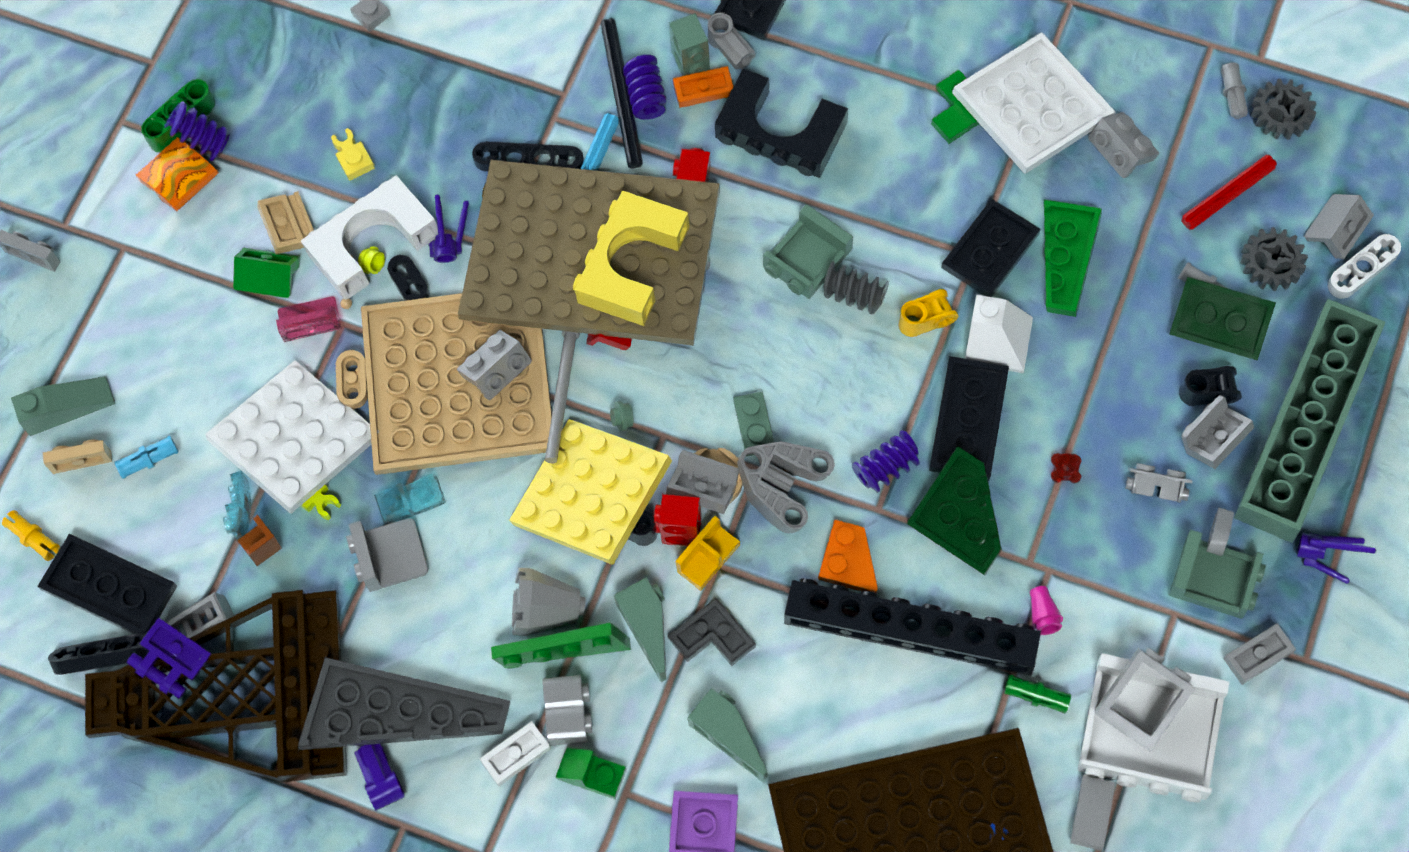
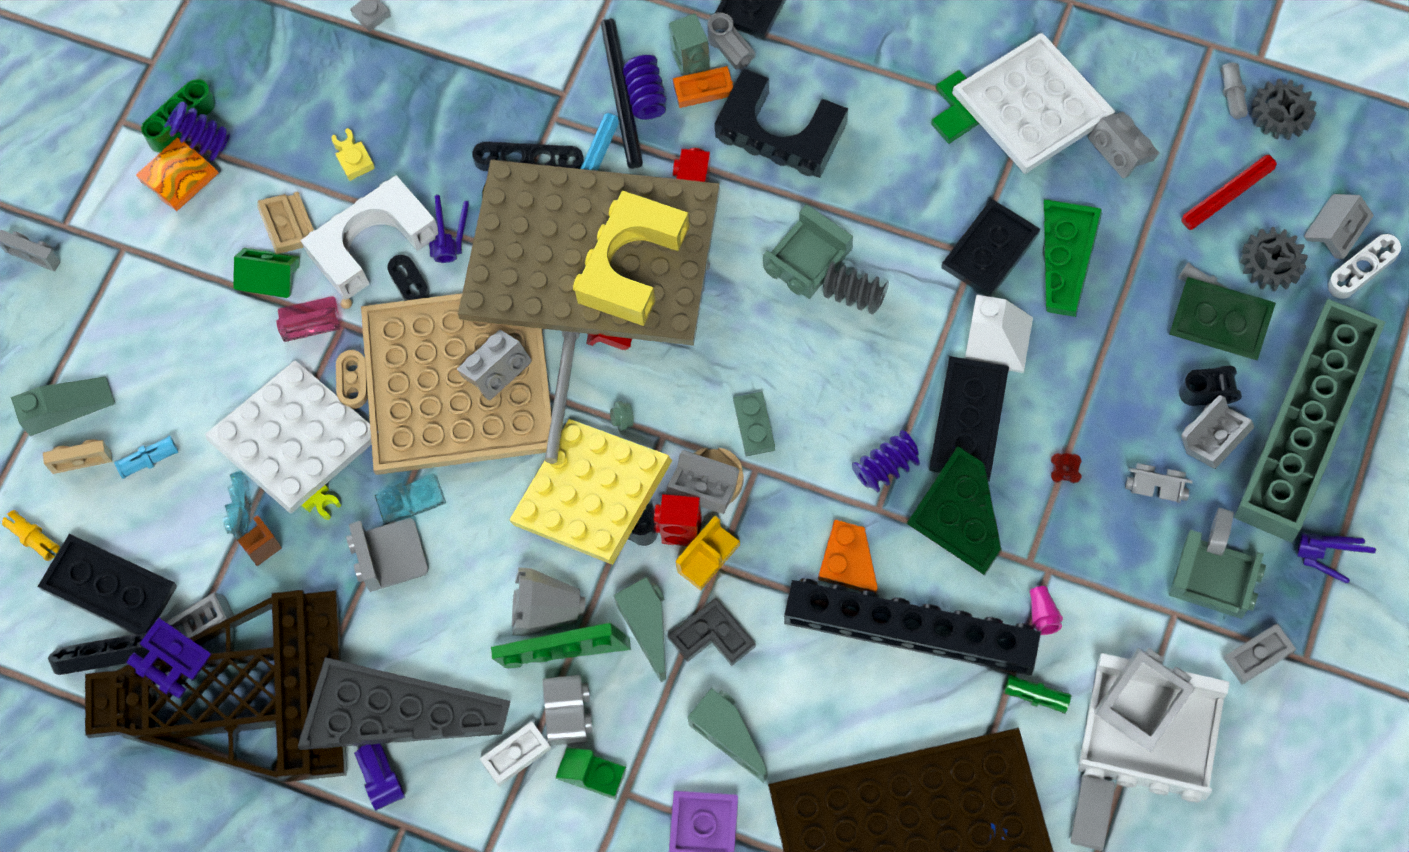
neon yellow plate [358,246,385,274] -> none
light grey connector [737,441,835,534] -> none
yellow piece [898,289,958,337] -> none

